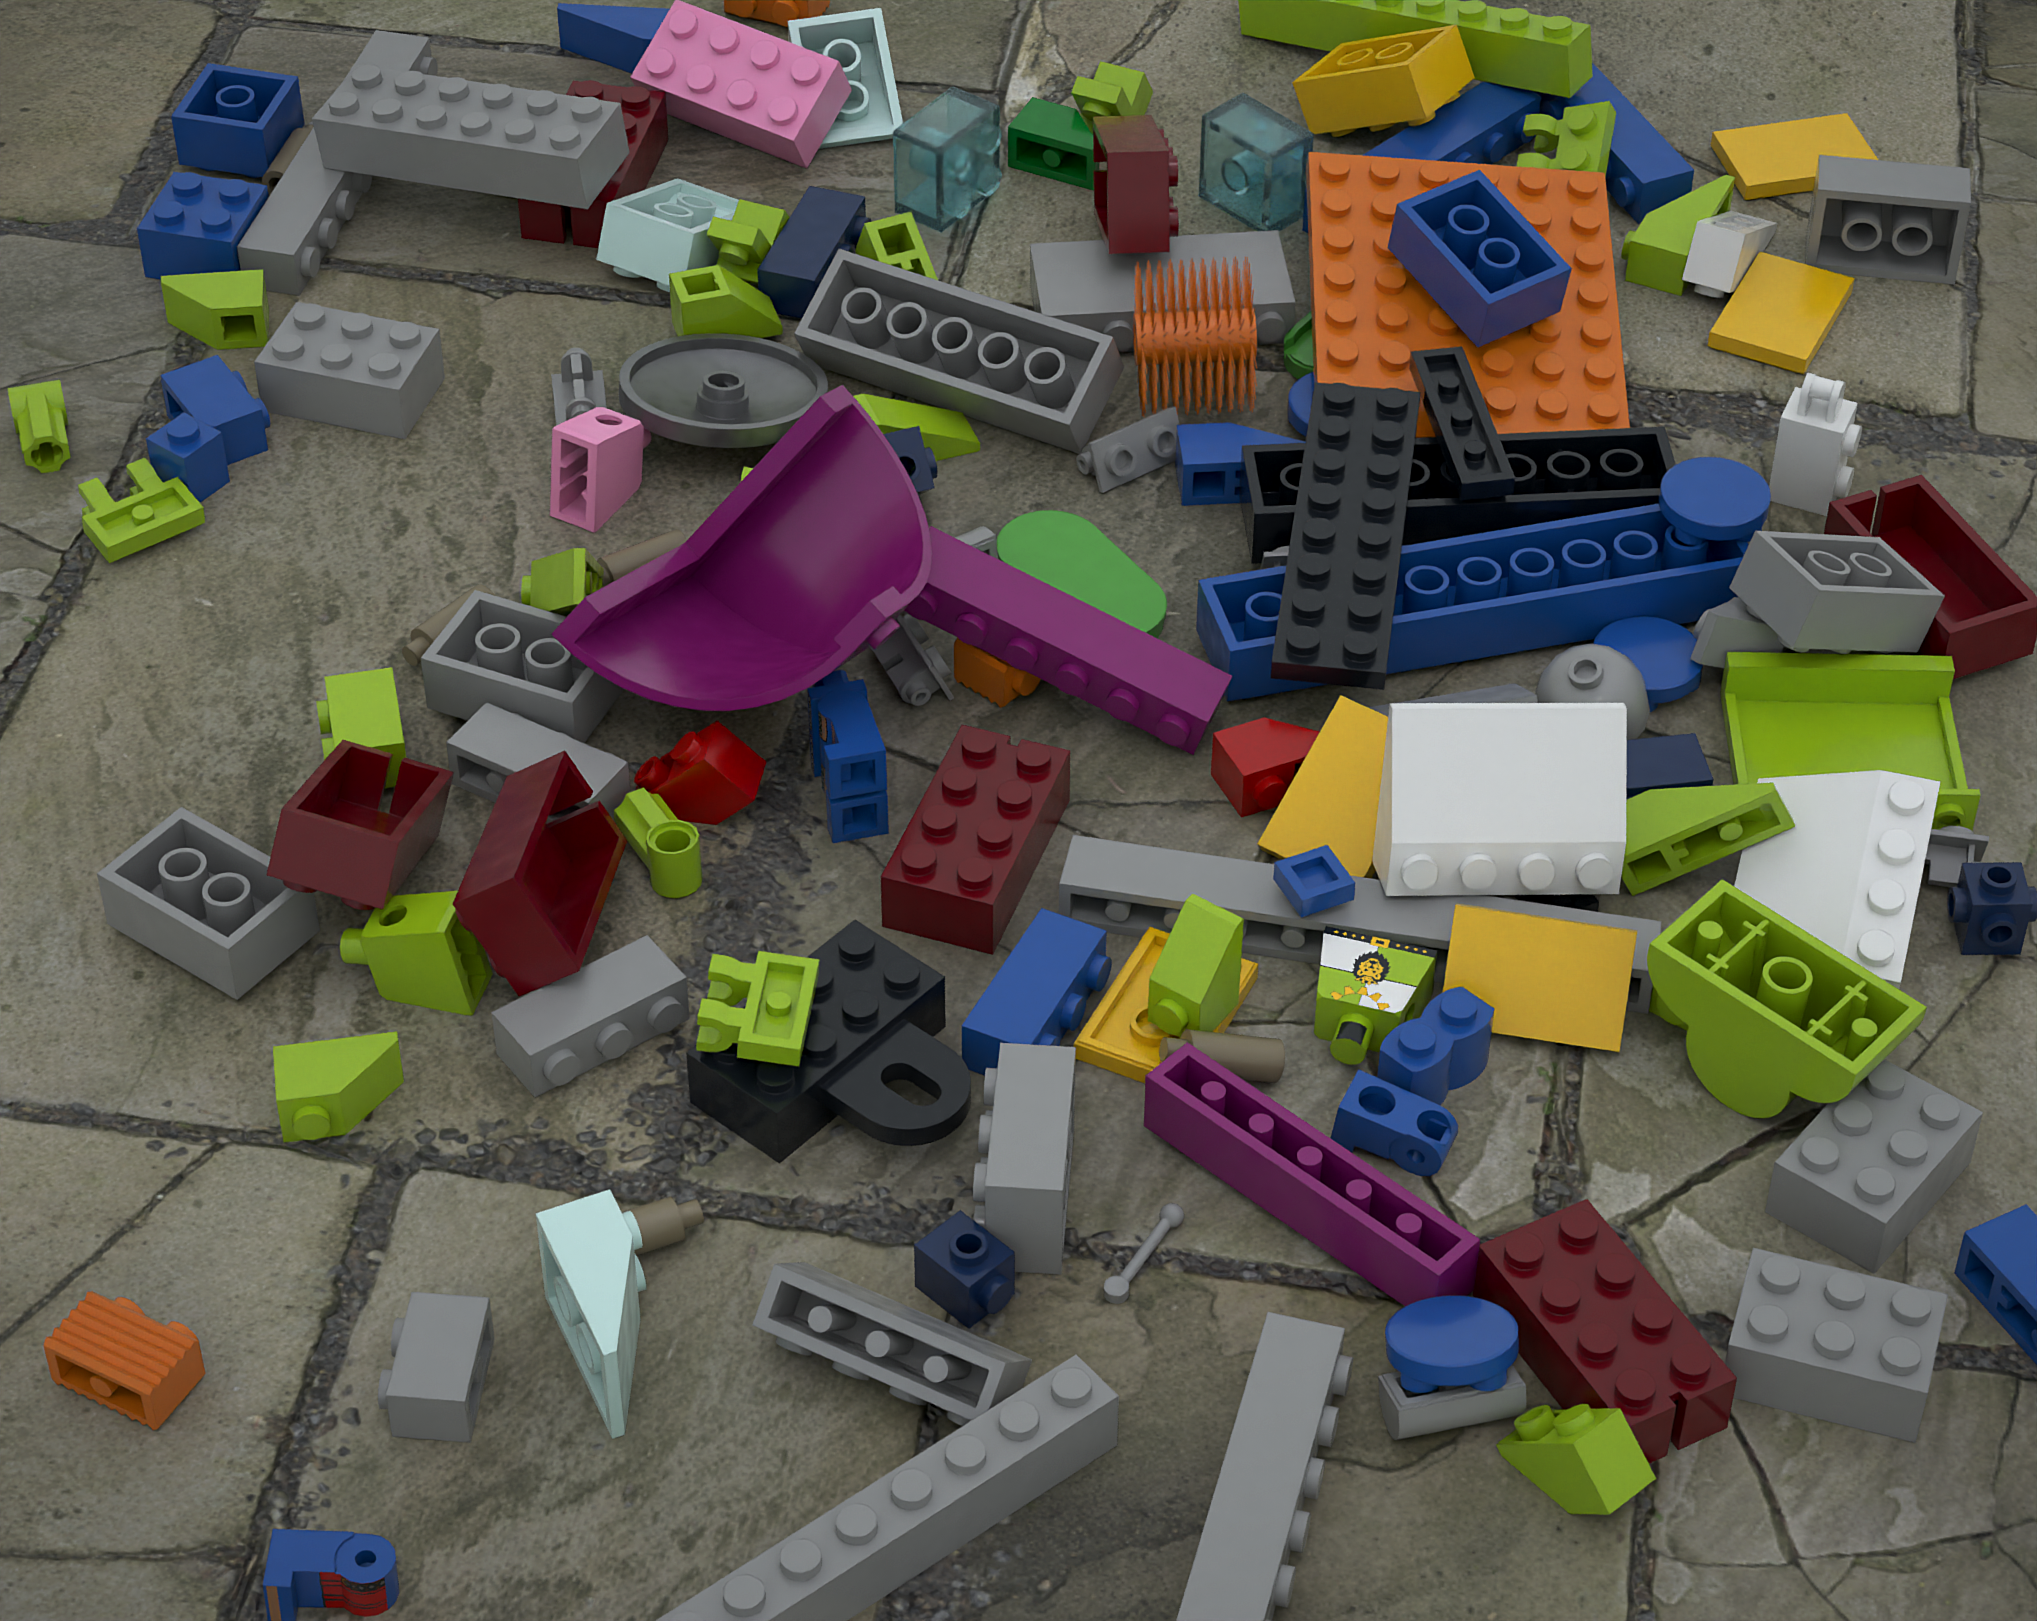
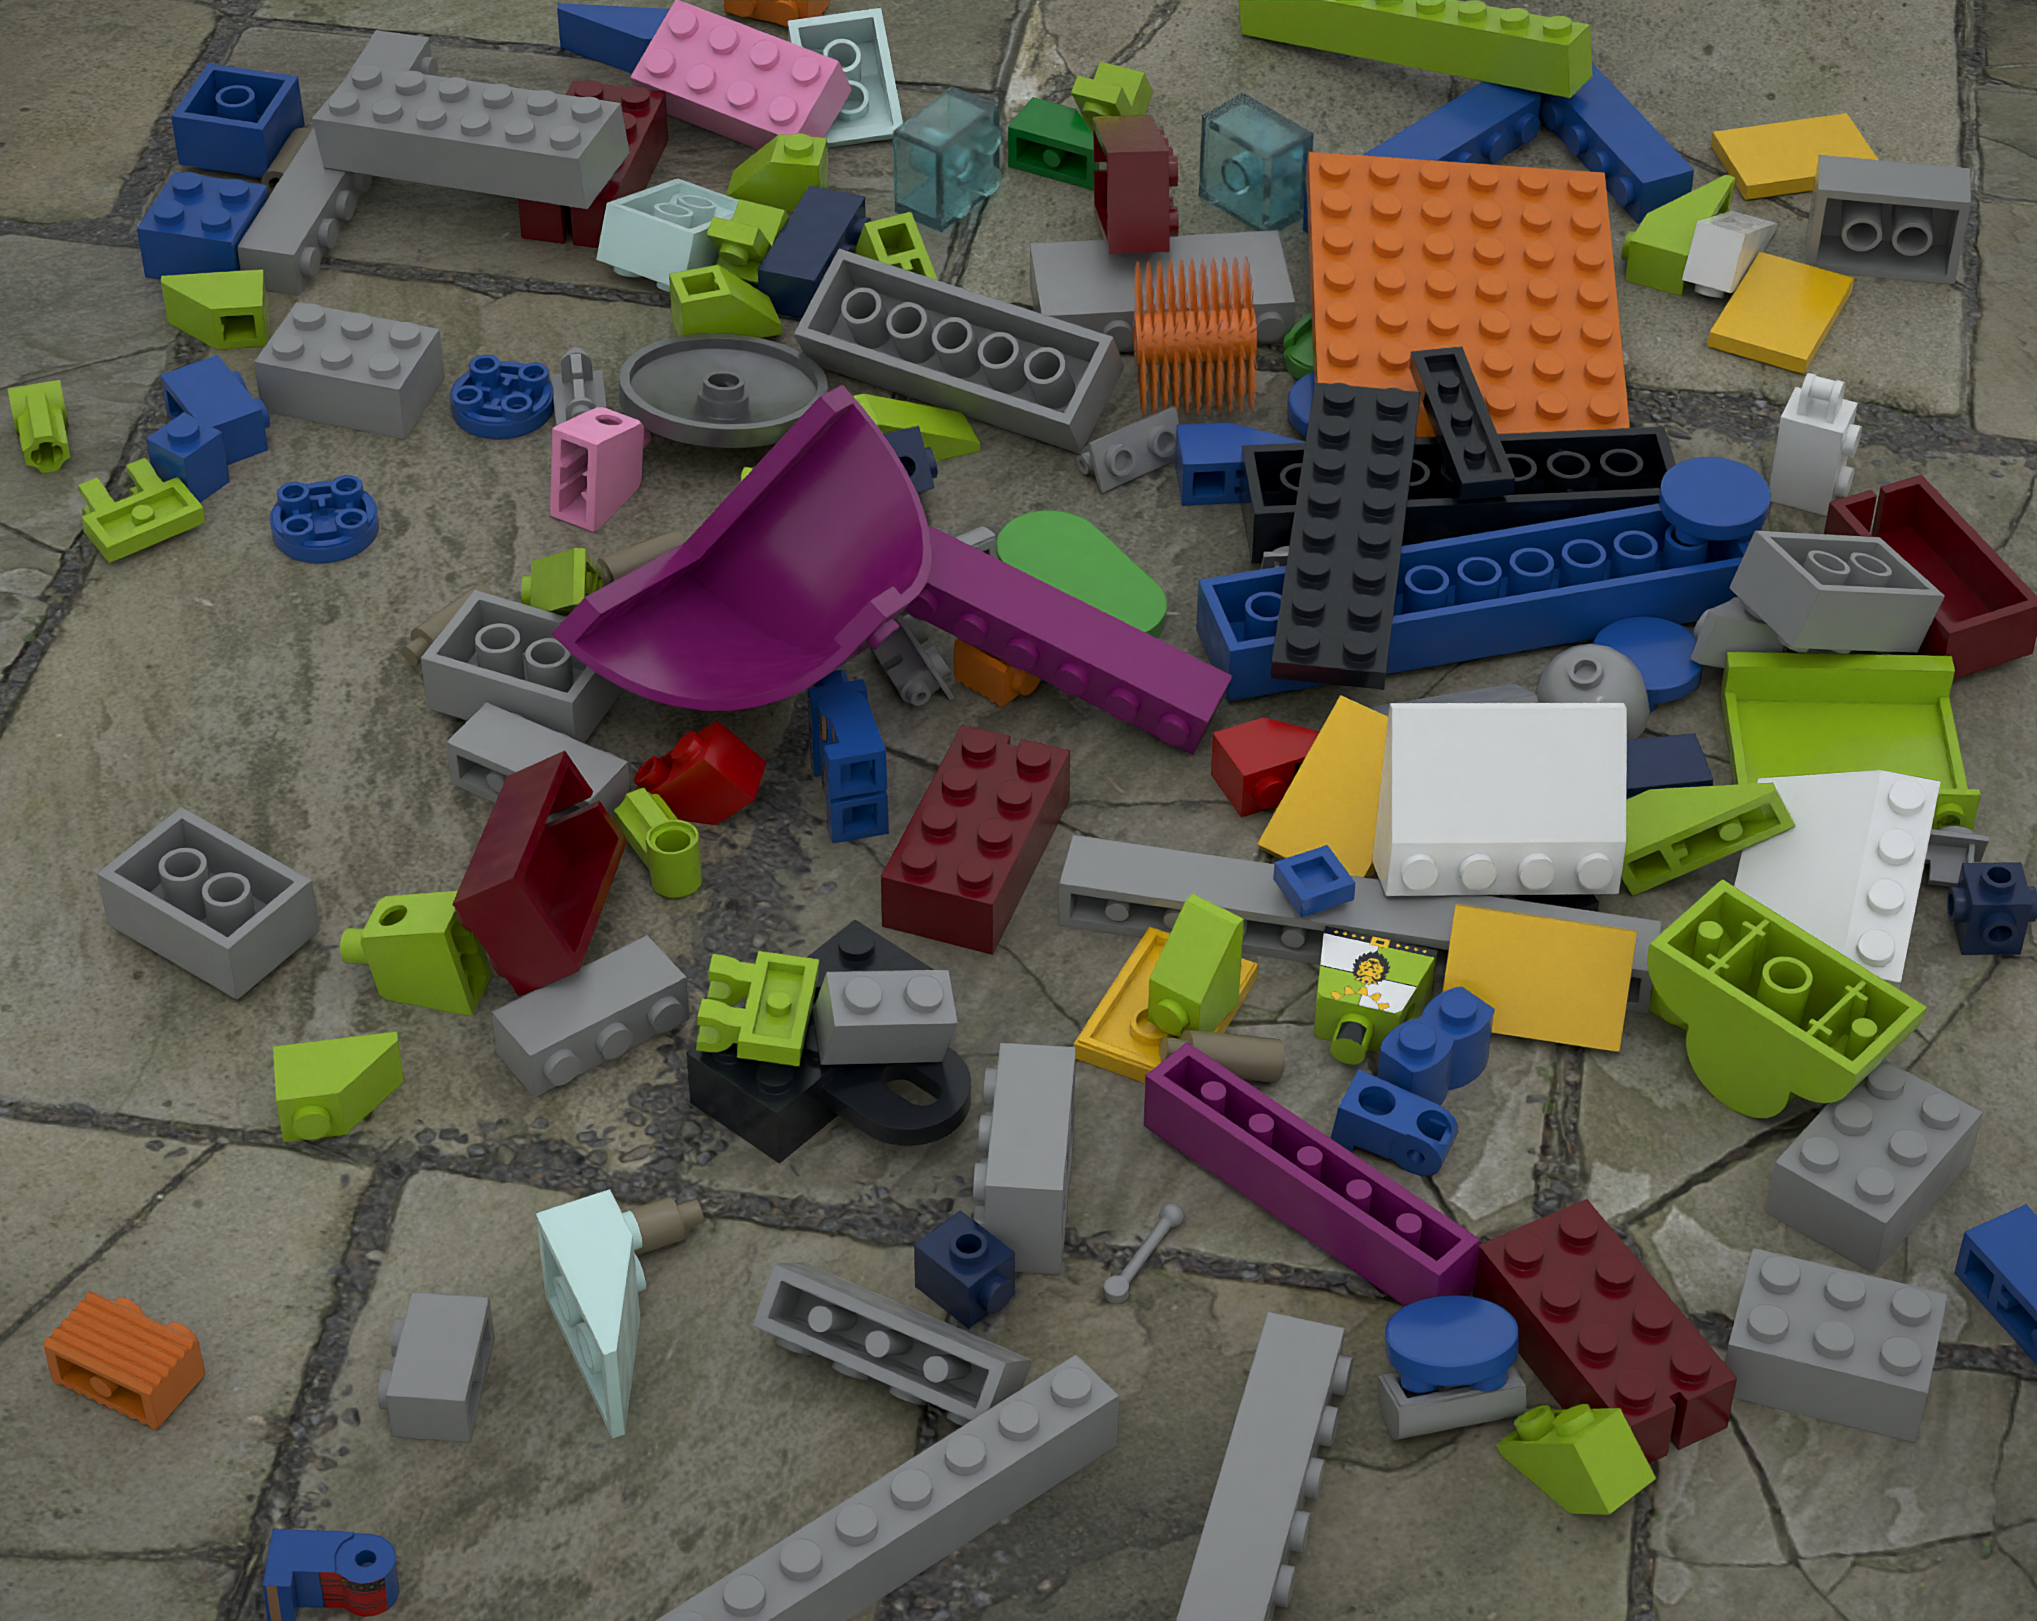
dark red piece [266,740,454,910] -> none
lime brick [316,667,406,788] -> none
blue brick [962,908,1112,1076] -> none
yellow brick [1292,25,1475,137] -> none
blue brick [1387,170,1572,347] -> none
lime plate [1516,101,1616,177] -> none
none -> blue tile [270,475,379,563]
none -> blue tile [450,355,554,439]
none -> lime slope [726,133,829,212]
none -> light grey brick [813,970,958,1065]

